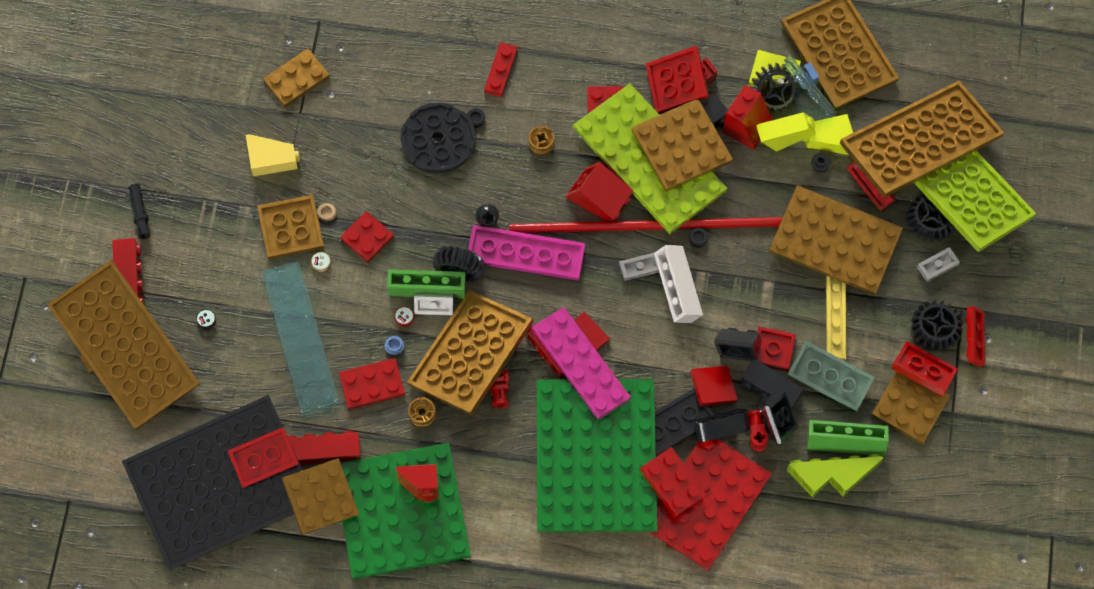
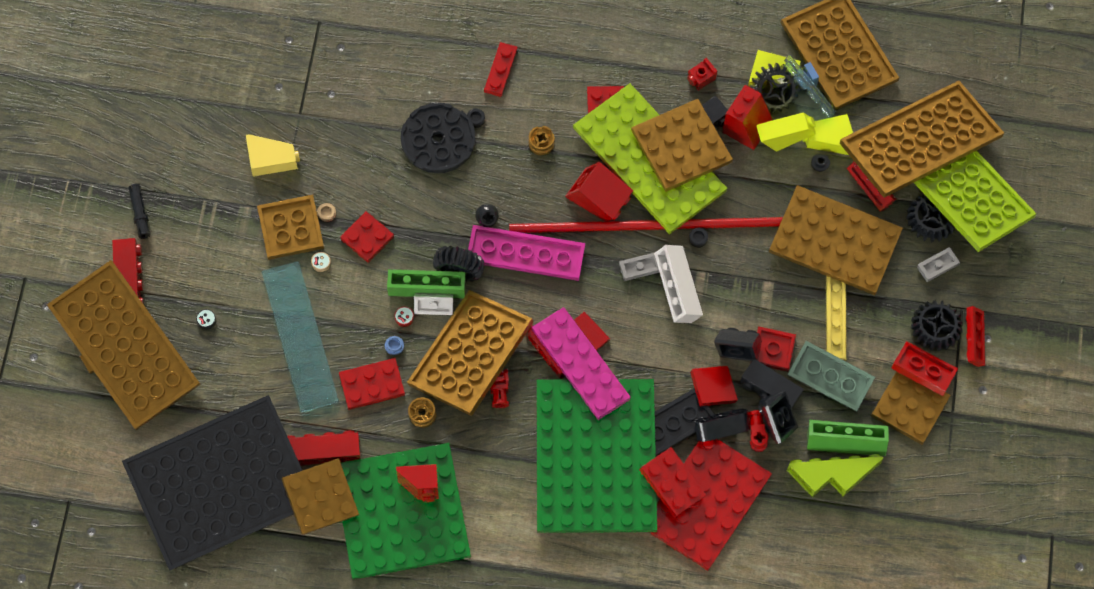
red plate [228,427,299,488] -> none
pearl gold plate [263,48,330,108] -> none
red plate [646,46,709,115] -> none

